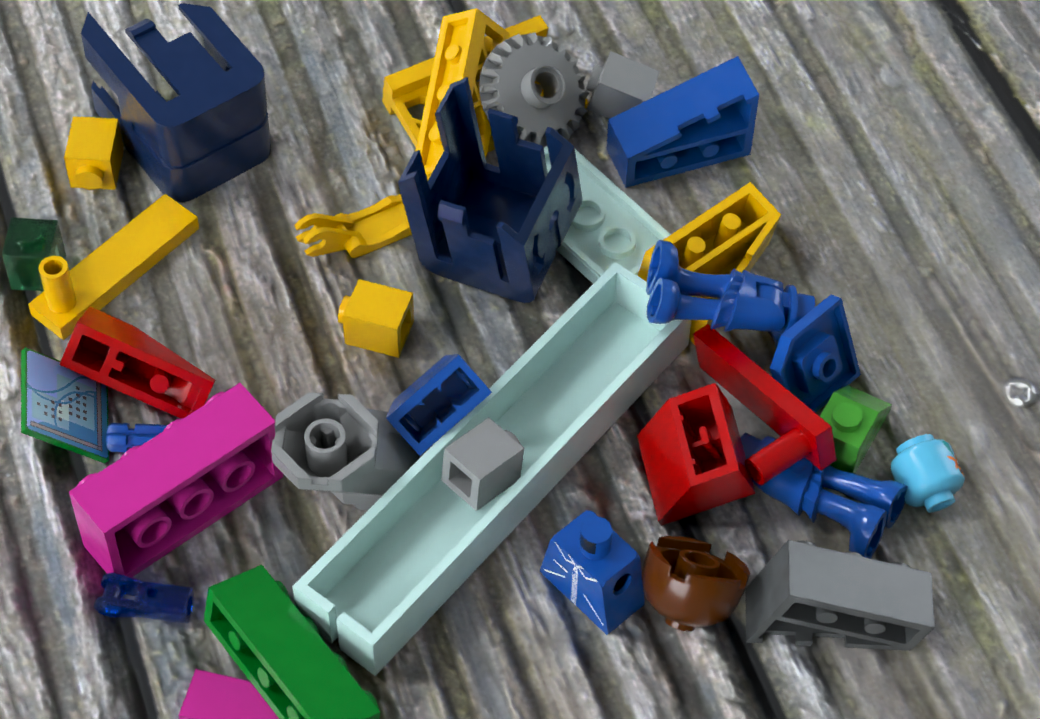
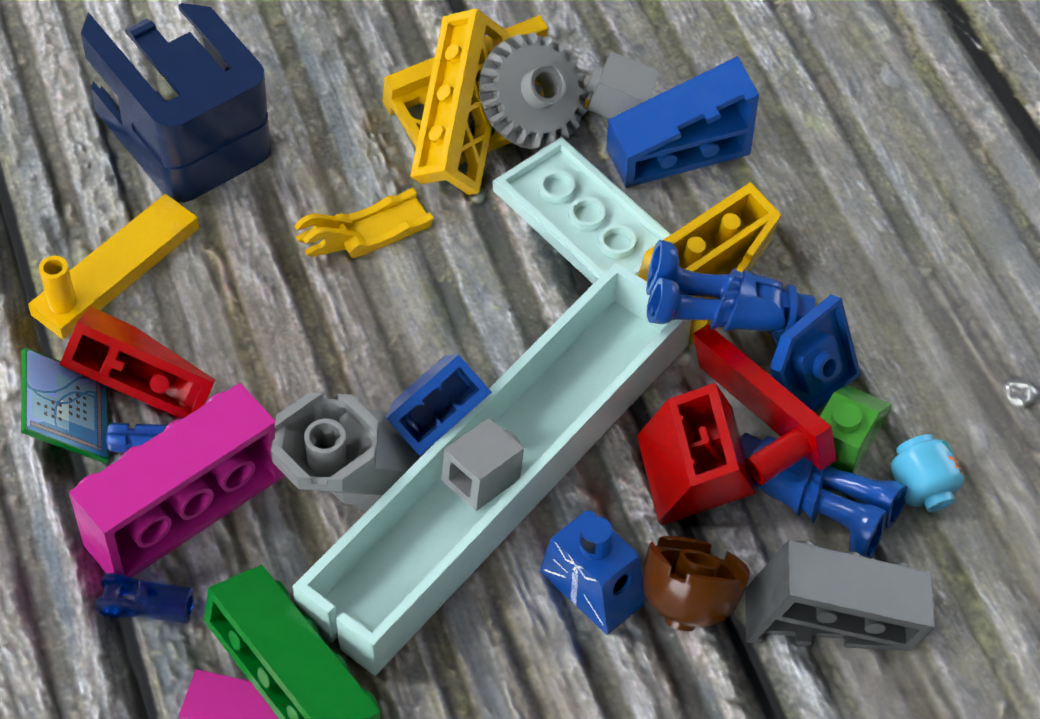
clear green brick [2,217,66,291] -> none
yellow brick [64,116,124,190] -> none
yellow brick [338,279,414,358] -> none
dark blue piece [398,77,583,303] -> none

